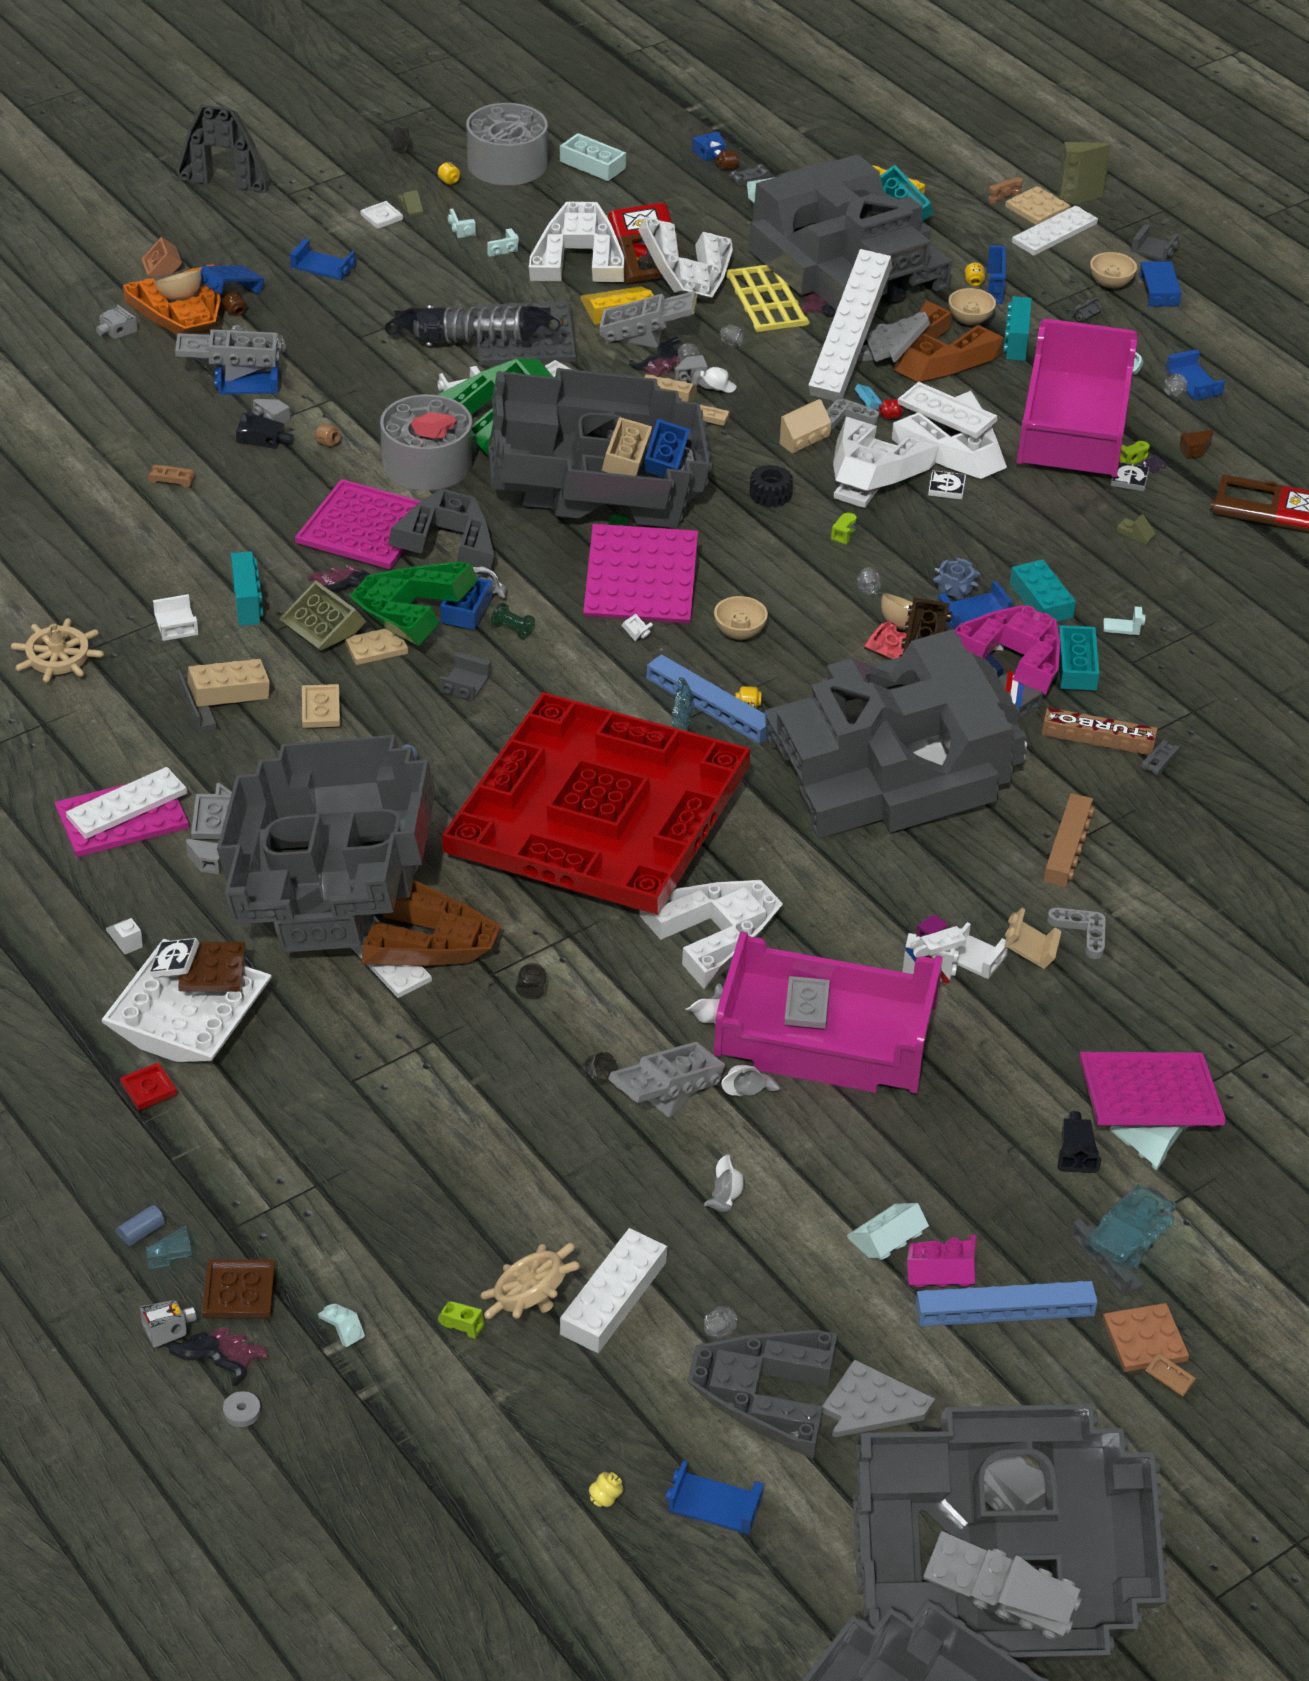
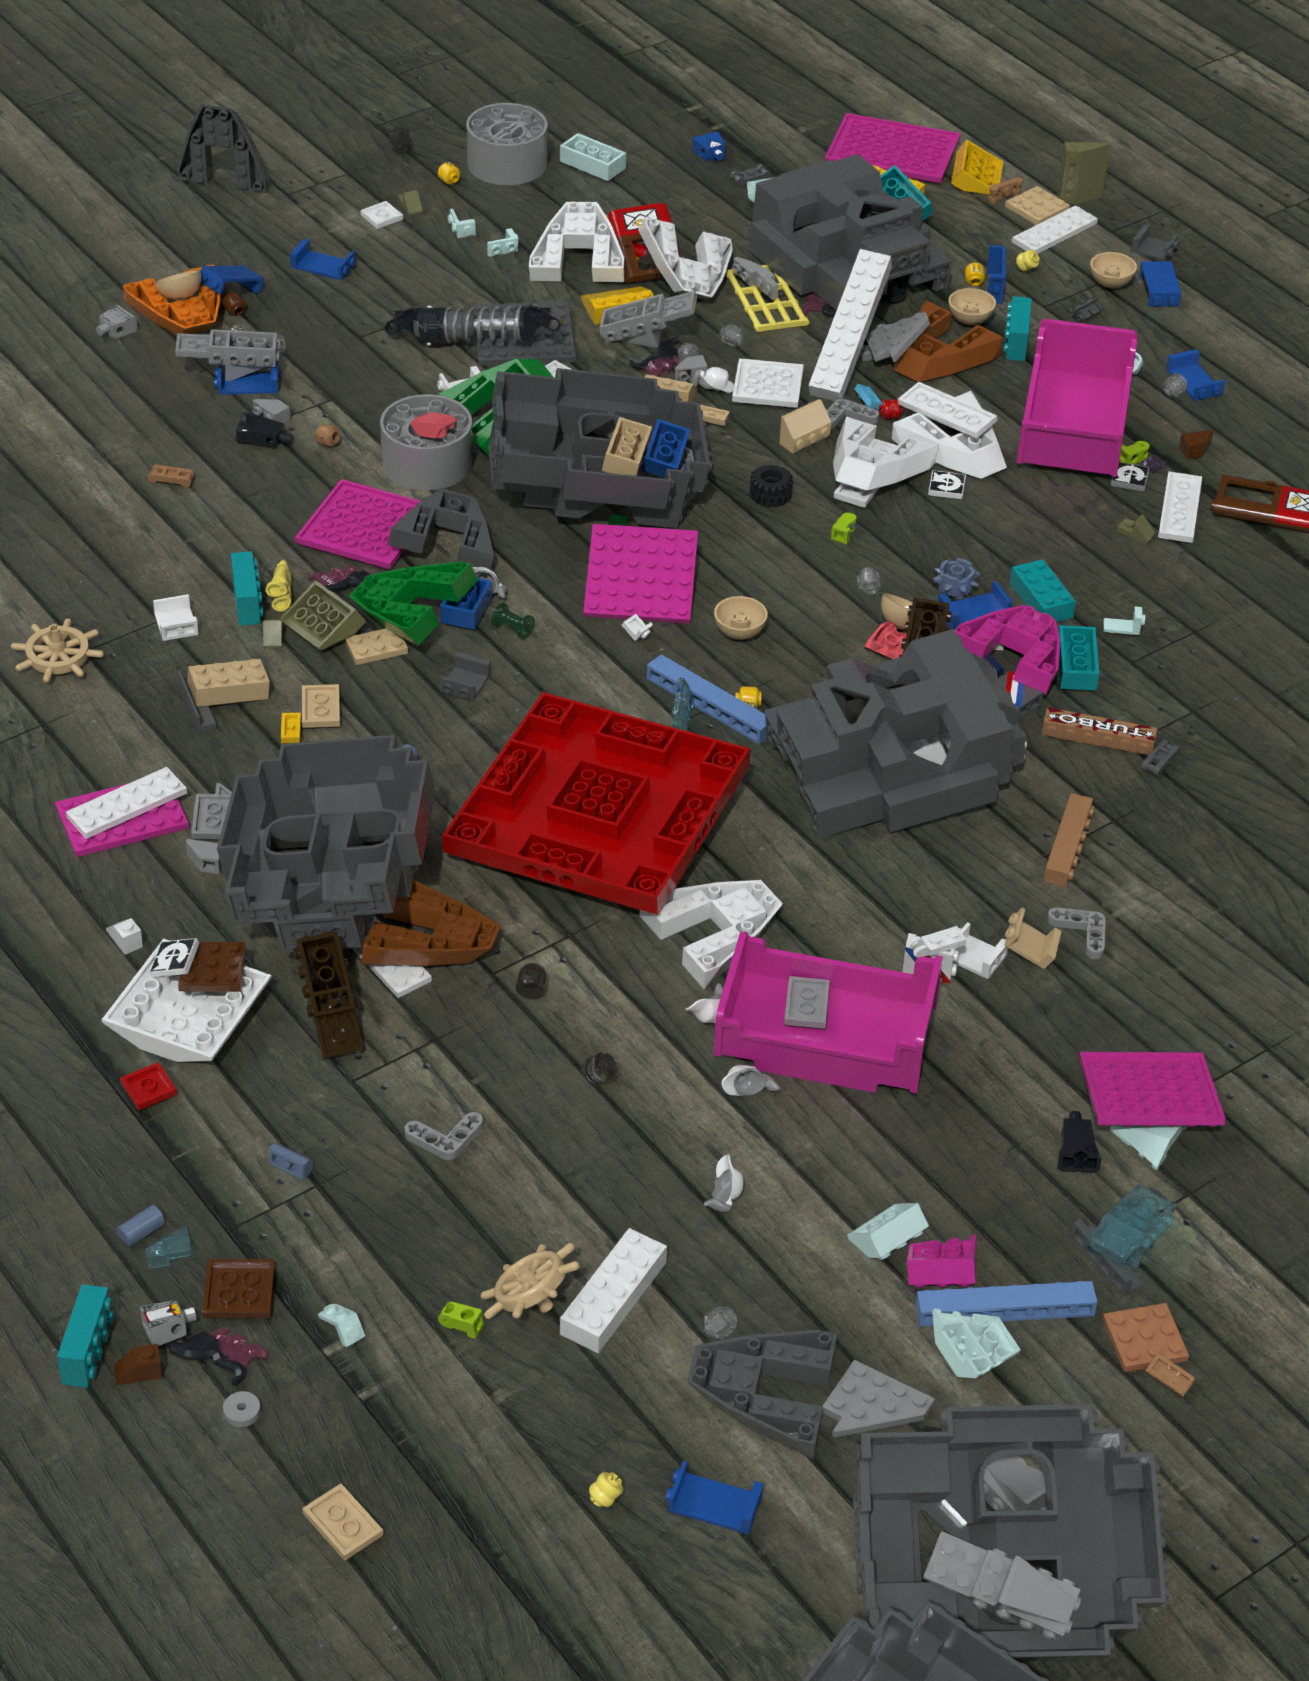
nougat slope [142,237,182,277] -> none
light grey wedge [608,1042,725,1117] -> none
reddish brown head [716,150,739,170] -> none
magenta brick [916,914,948,937] -> none
none -> teal brick [57,1284,115,1388]
none -> reddish brown slope [114,1344,162,1385]
none -> slope [263,619,283,649]
none -> light yellow piece [266,560,292,611]
none -> sand blue brick [269,1143,313,1180]
none -> yellow plate [281,713,301,743]
none -> dark brown wedge [293,931,364,1060]
none -> tan plate [302,1484,383,1561]
none -> light grey beam [405,1112,483,1160]
none -> white plate [732,358,804,408]
none -> light grey slope [733,257,779,300]
none -> dark pink plate [825,113,961,183]
none -> light aqua wedge [932,1309,1021,1378]
none -> yellow slope [951,139,1003,195]
none -> light yellow piece [1016,250,1039,272]
none -> white plate [1158,472,1202,543]

